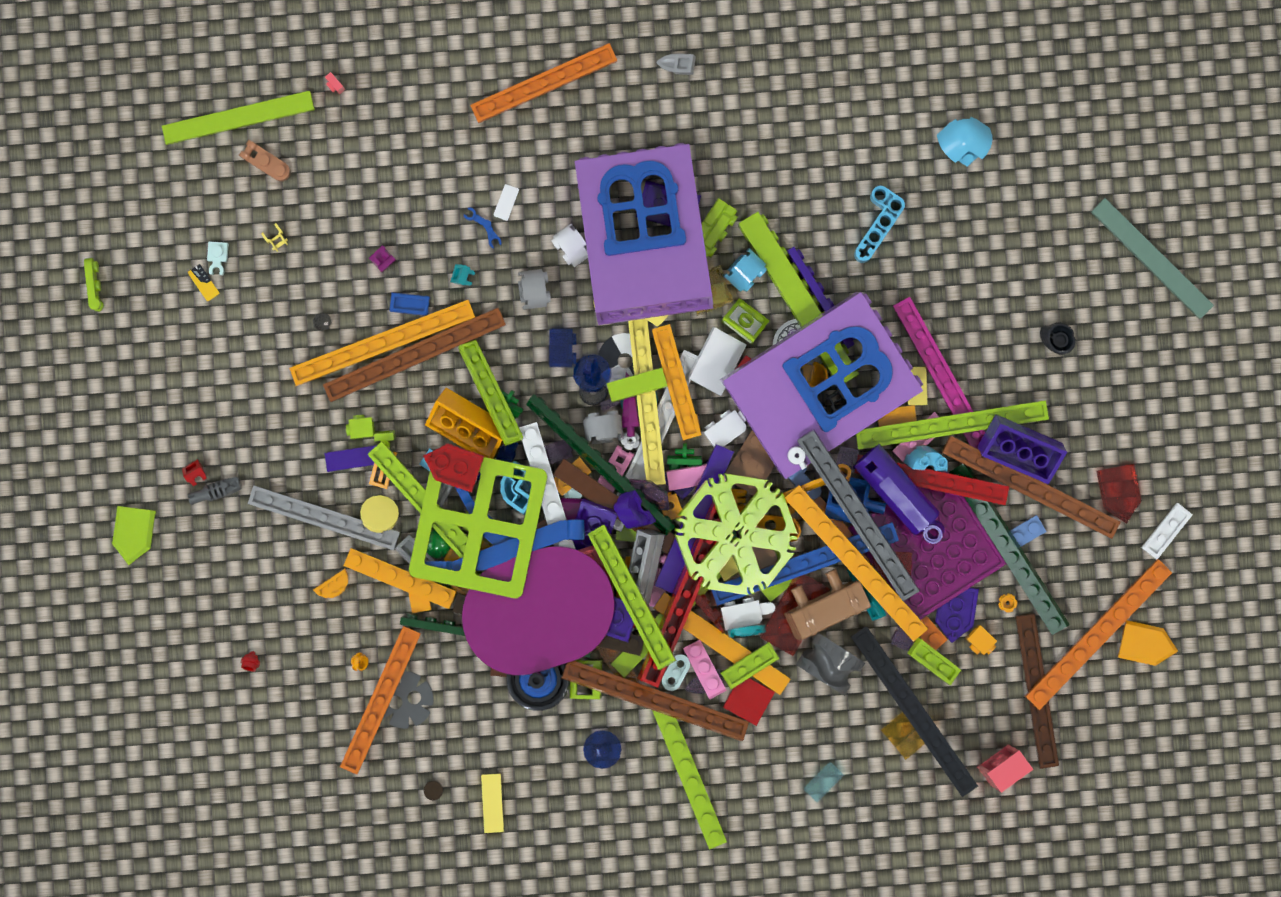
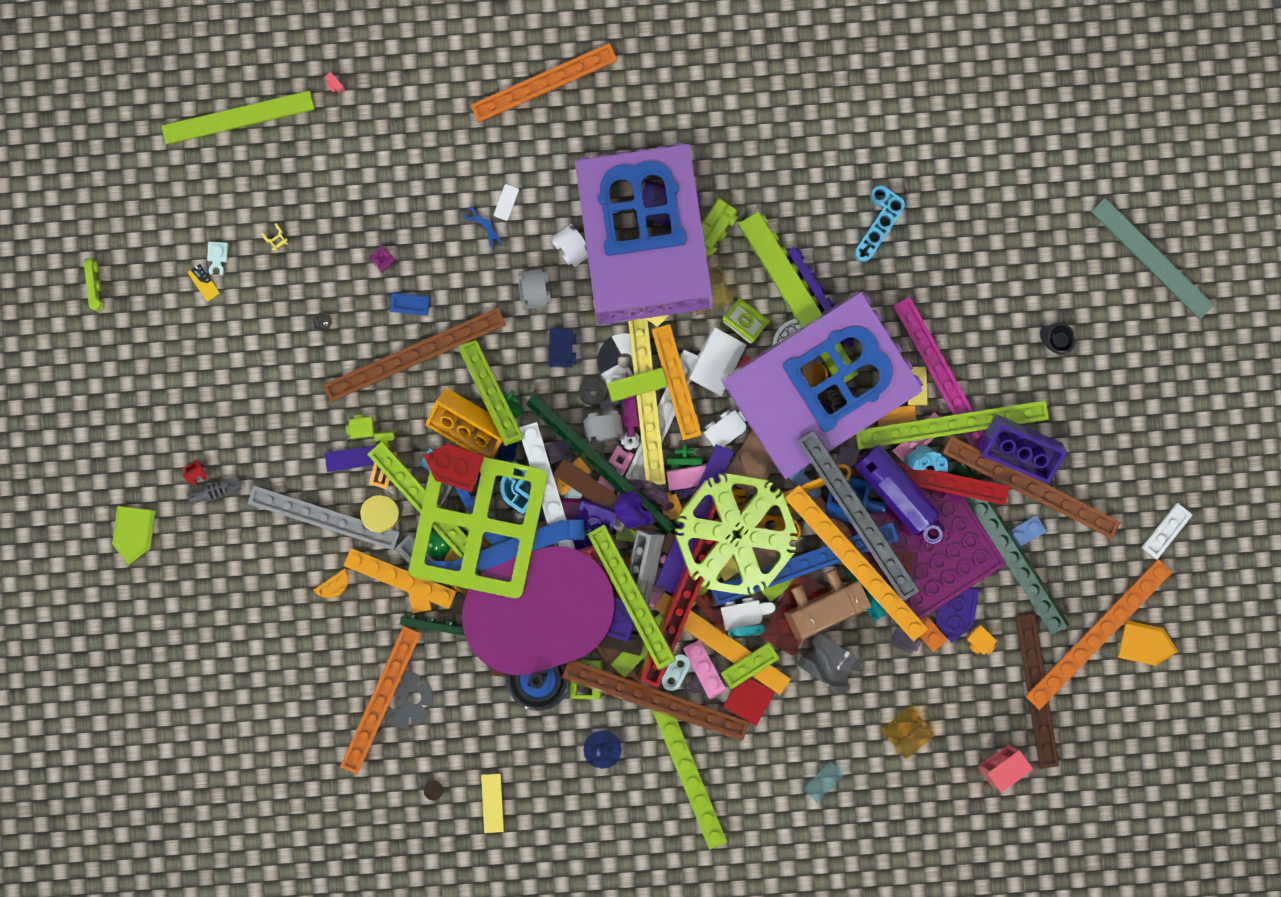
nougat plate [238,140,290,181] -> none
red plate [241,651,260,672] -> none
light orange plate [289,300,475,386] -> none
light orange plate [351,652,369,671] -> none
teal tile [450,264,475,286] -> none
clear blue tile [573,355,612,393] -> none
light grey plate [656,54,696,75] -> none
medium azure brick [723,248,767,292] -> none
white piece [787,446,807,470] -> none
black plate [851,626,978,798] -> none
lime plate [907,638,961,686] -> none
medium azure brick [937,117,993,167] -> none
light orange plate [998,594,1017,613] -> none
clear red tile [1096,464,1142,524] -> none

